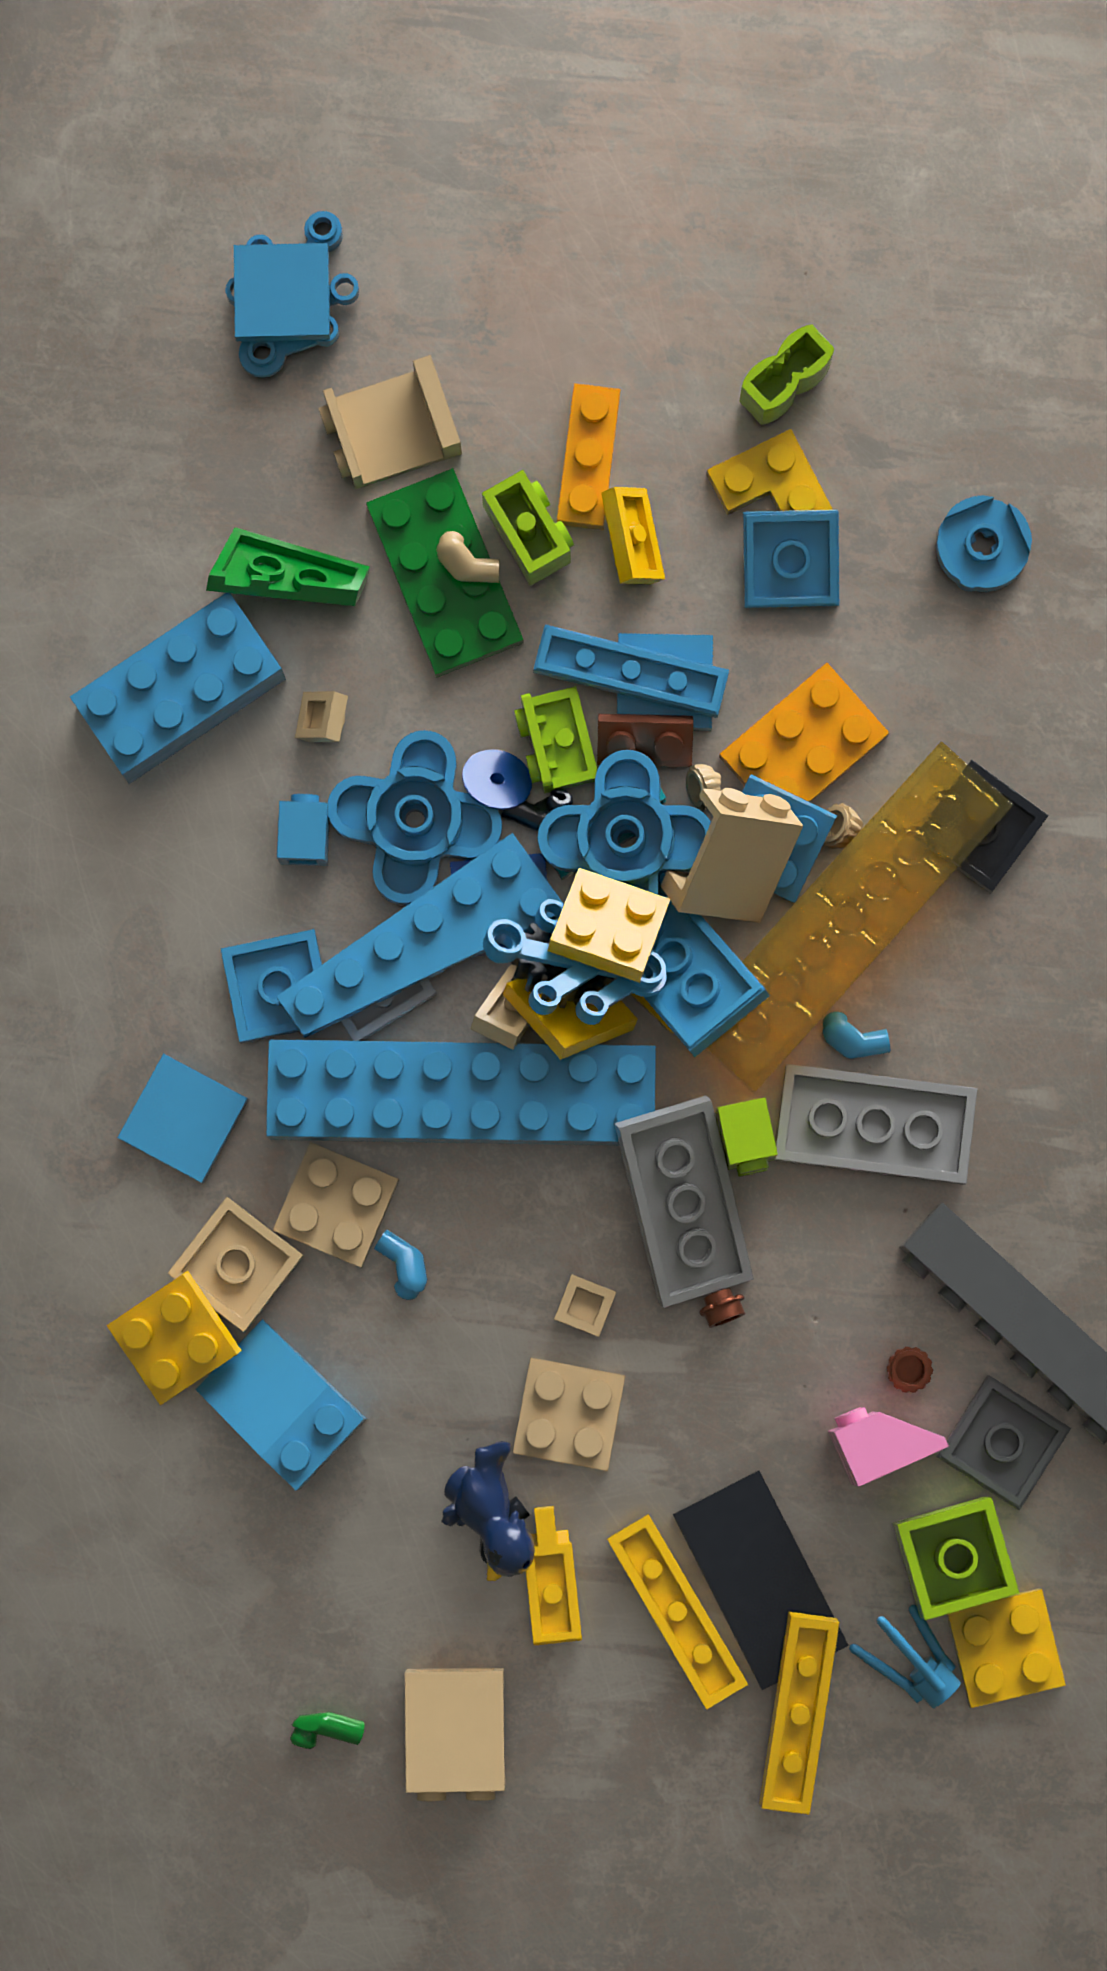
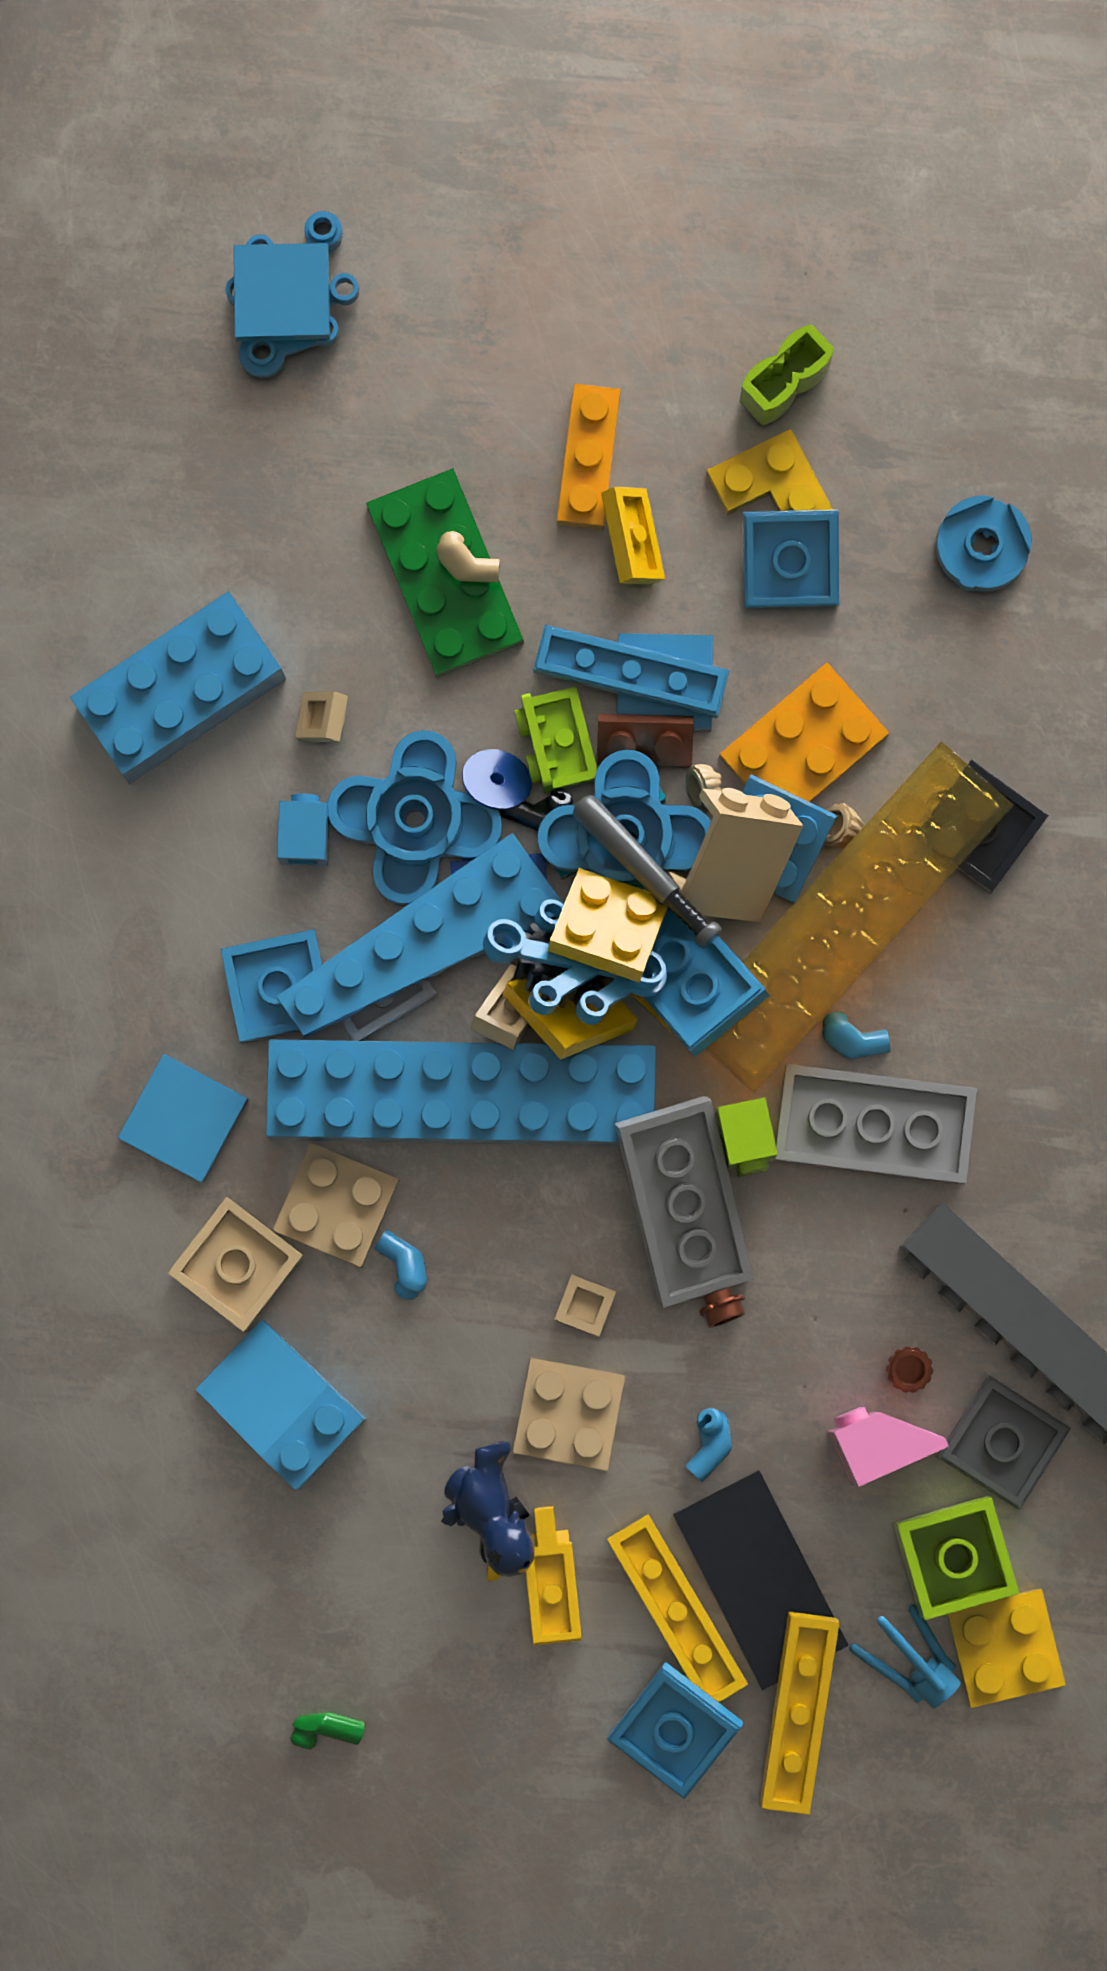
yellow plate [106,1271,242,1406] -> none
green wing [206,527,370,606] -> none
tan panel [319,355,462,489] -> none
tan panel [405,1668,505,1801] -> none
lime brick [482,470,574,586] -> none
none -> dark grey piece [573,795,722,949]
none -> dark azure tile [607,1662,744,1799]
none -> dark azure arm [685,1408,732,1482]

